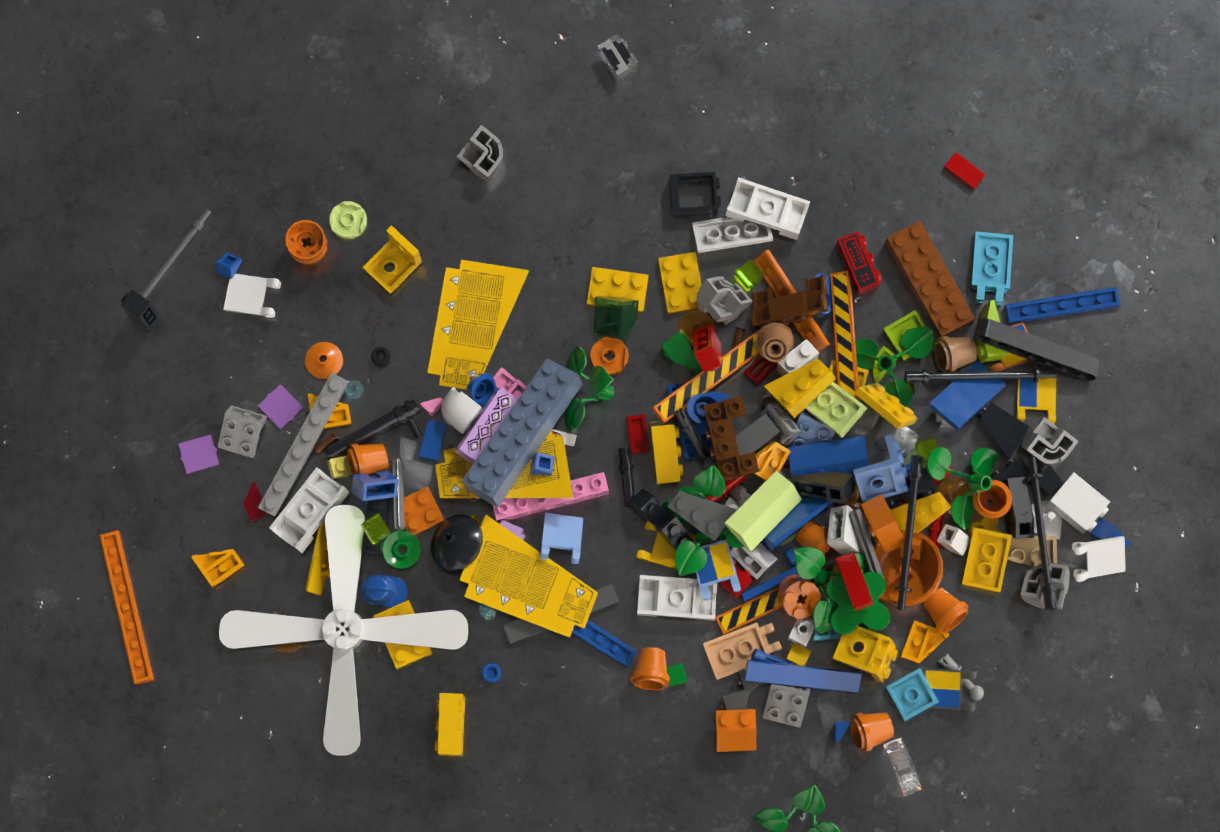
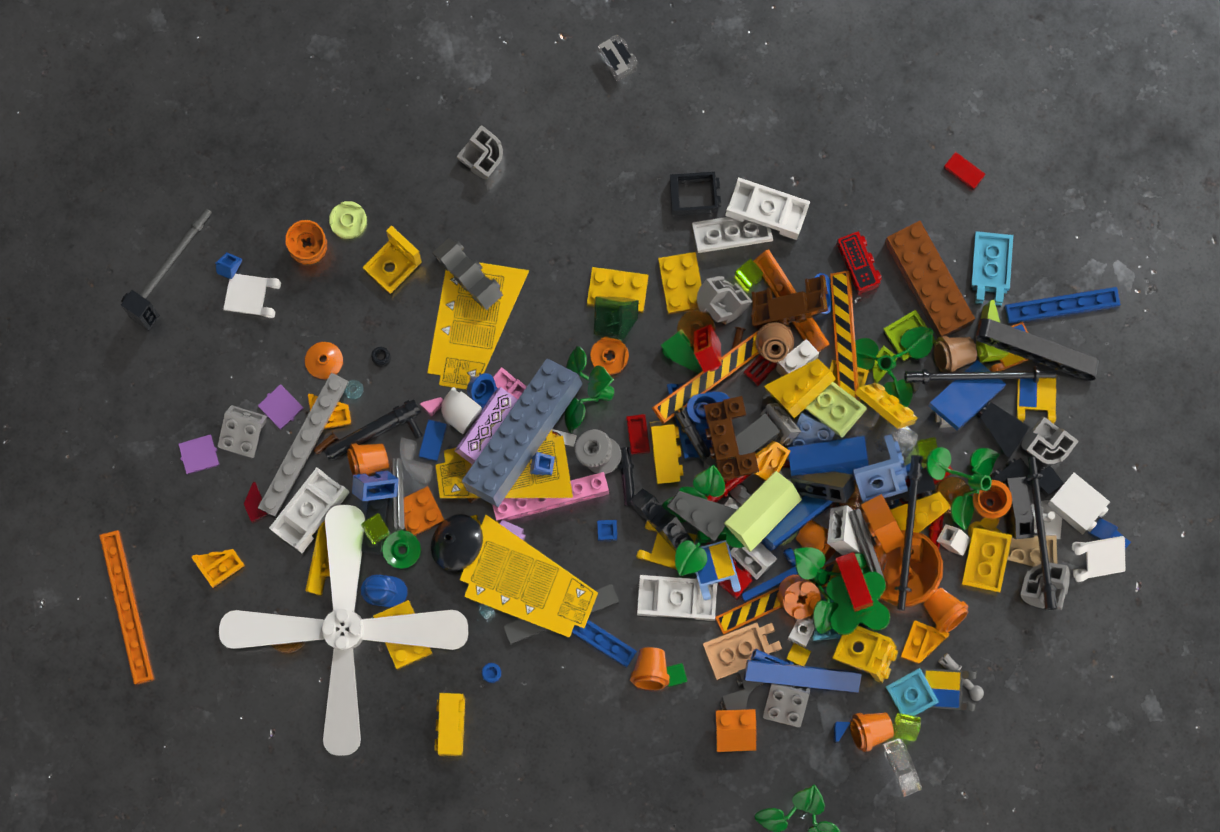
light yellow plate [327,456,352,479] -> none
light blue flag [540,512,583,564] -> none
none -> dark grey brick [432,238,503,310]
none -> light grey hose [575,429,621,474]
none -> blue tile [597,520,617,541]
none -> clear neon green piece [893,713,921,741]

